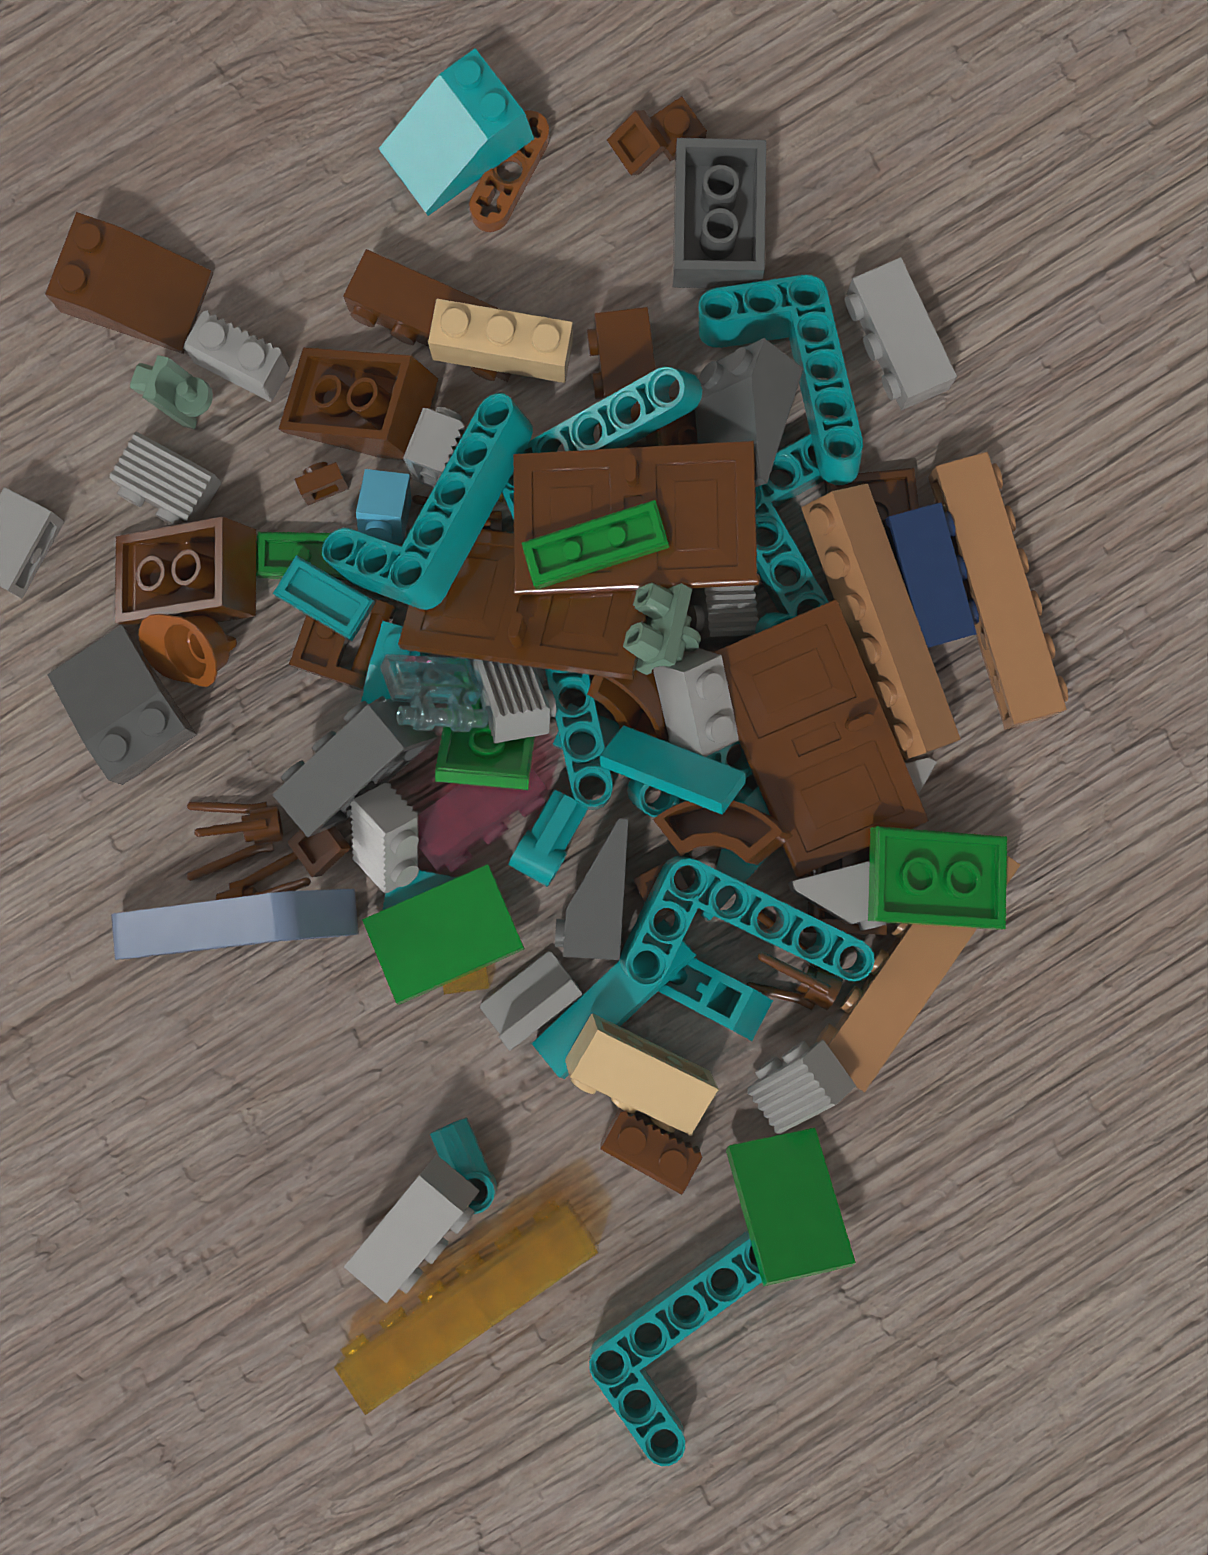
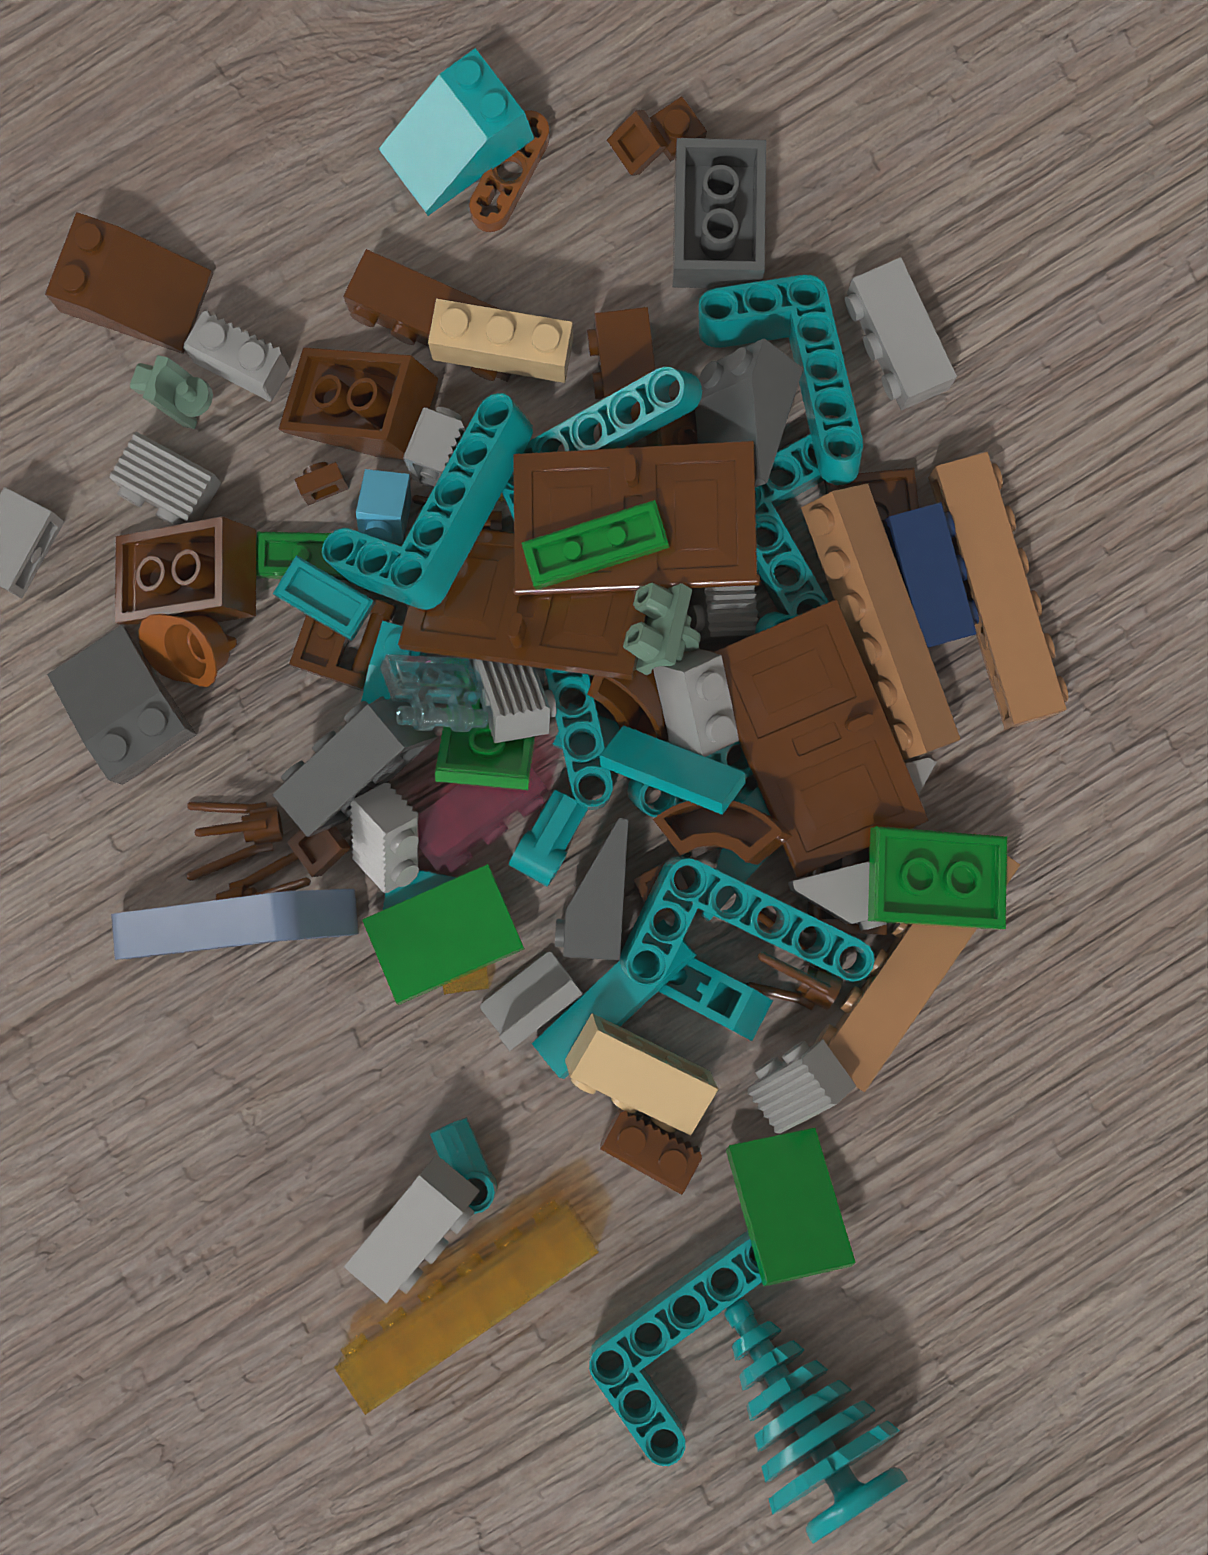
none -> teal plant [724,1299,908,1544]

